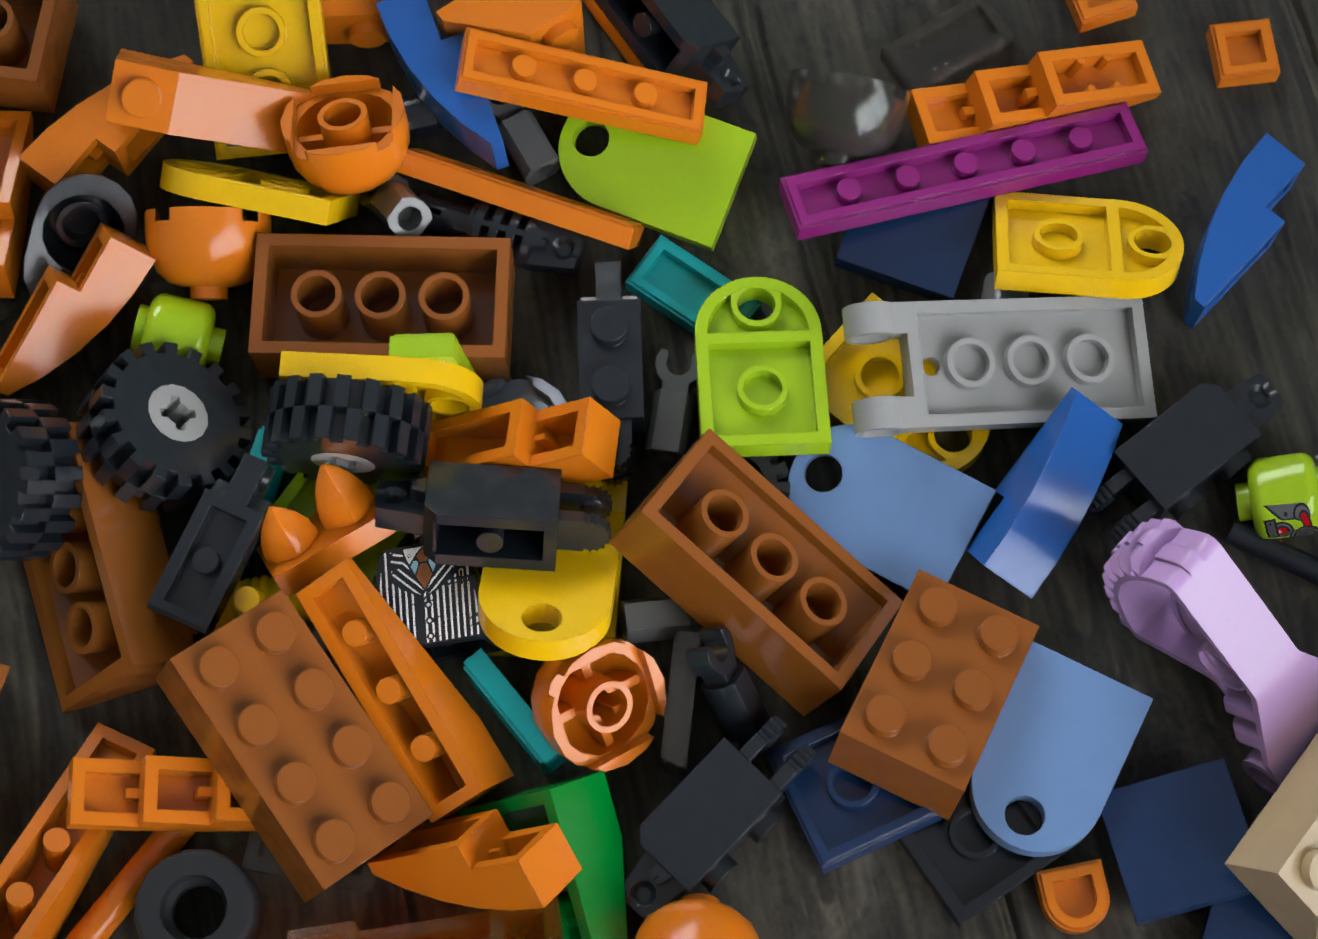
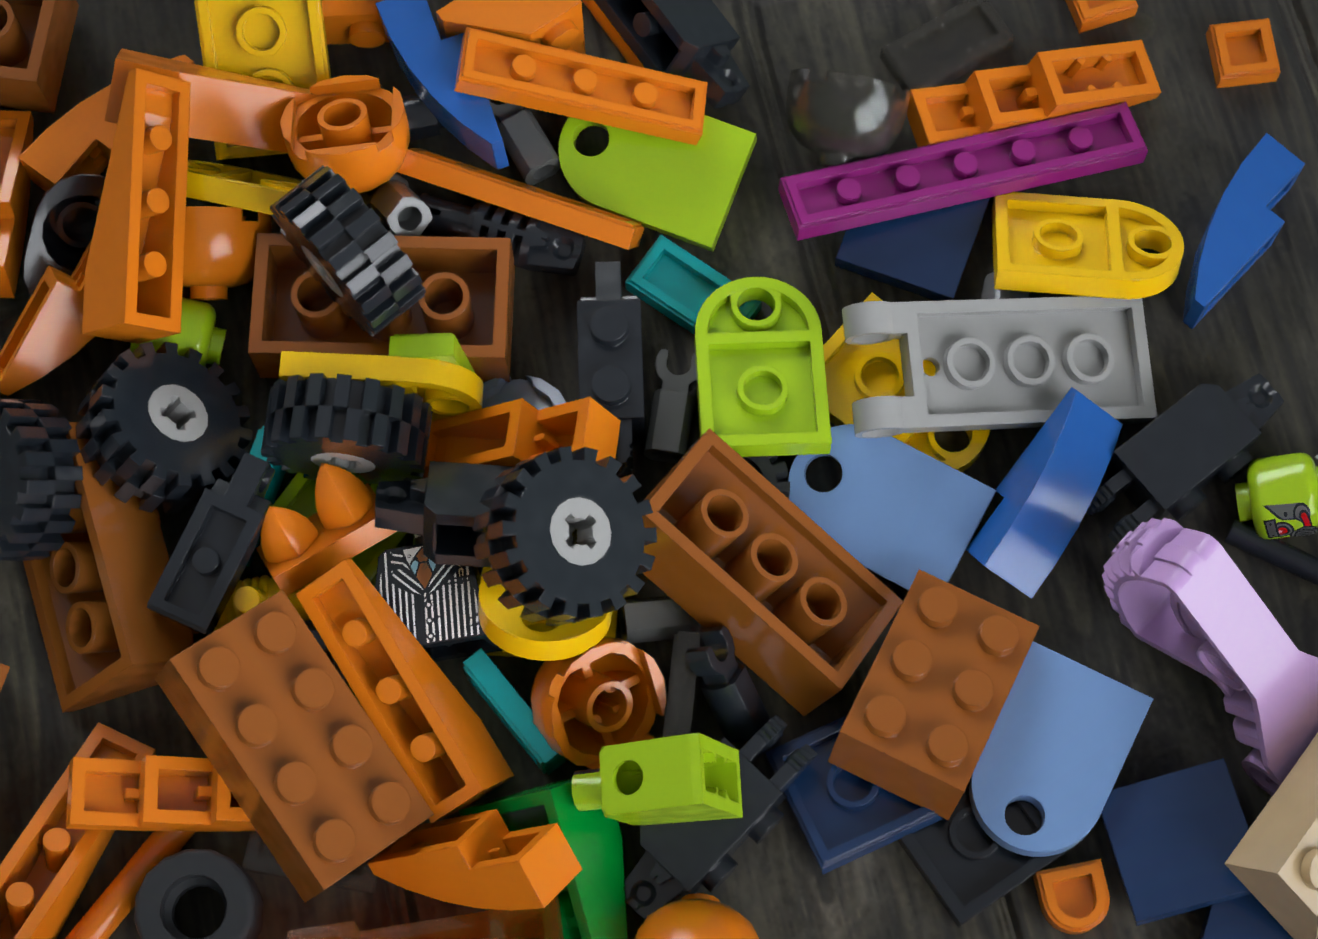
none -> orange slope [82,68,191,344]
none -> black wheel [270,166,426,336]
none -> black wheel [473,446,657,626]
none -> lime torso [572,733,743,825]

